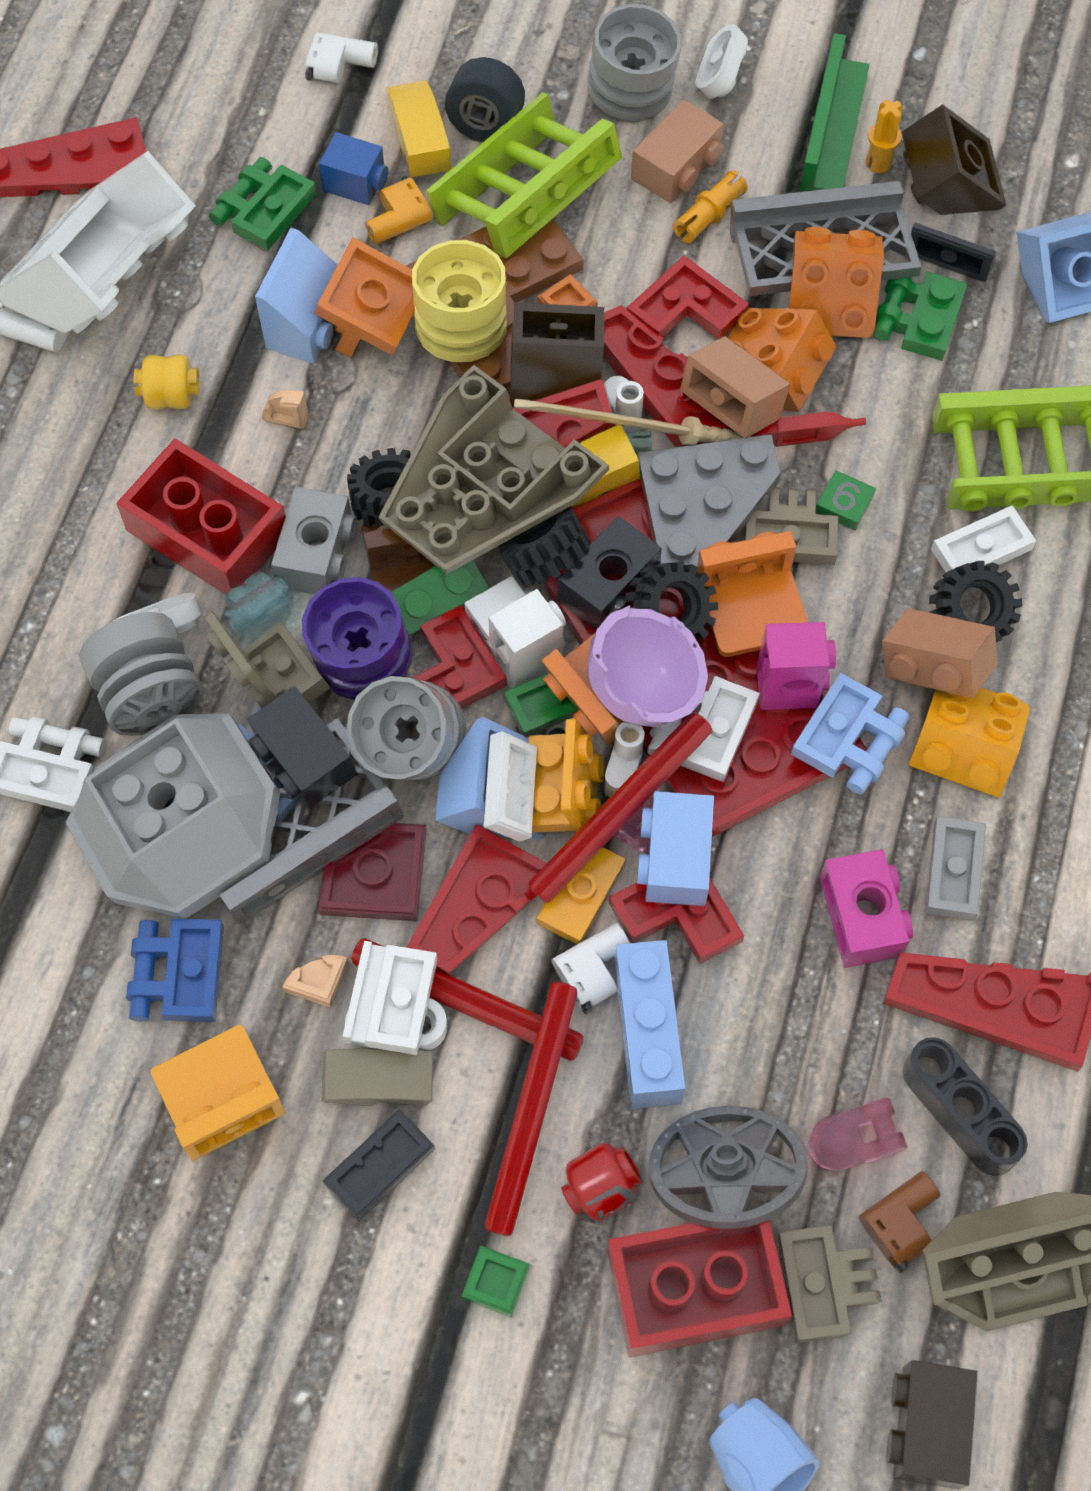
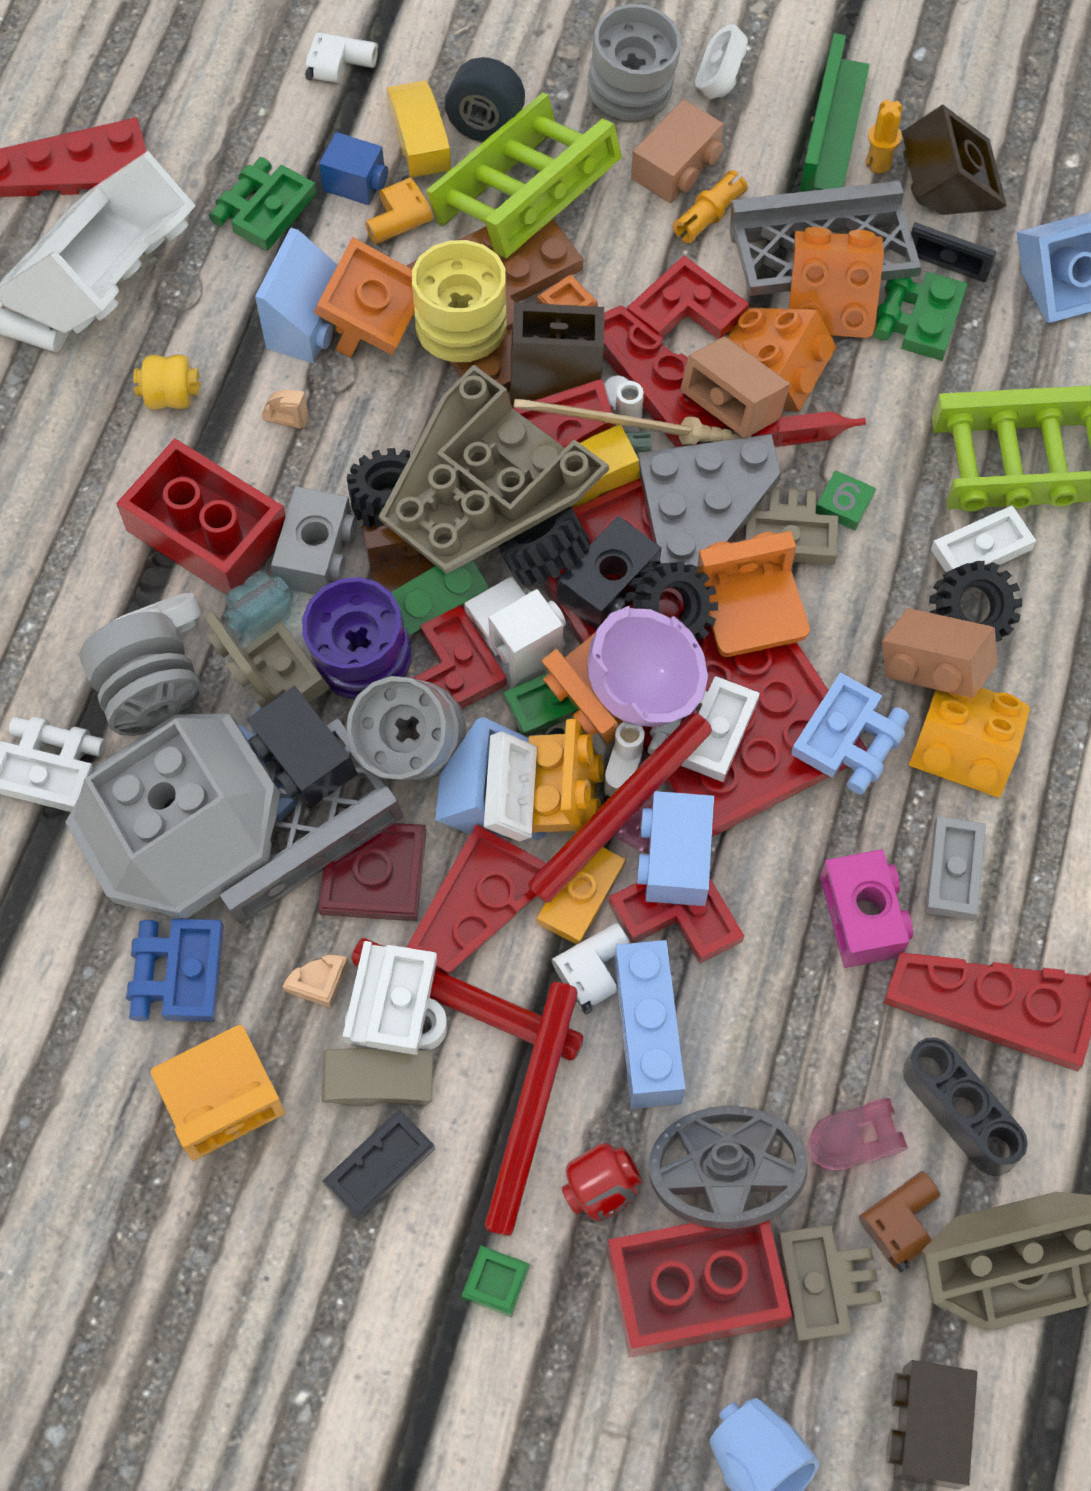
dark pink brick [756,622,836,710] -> none

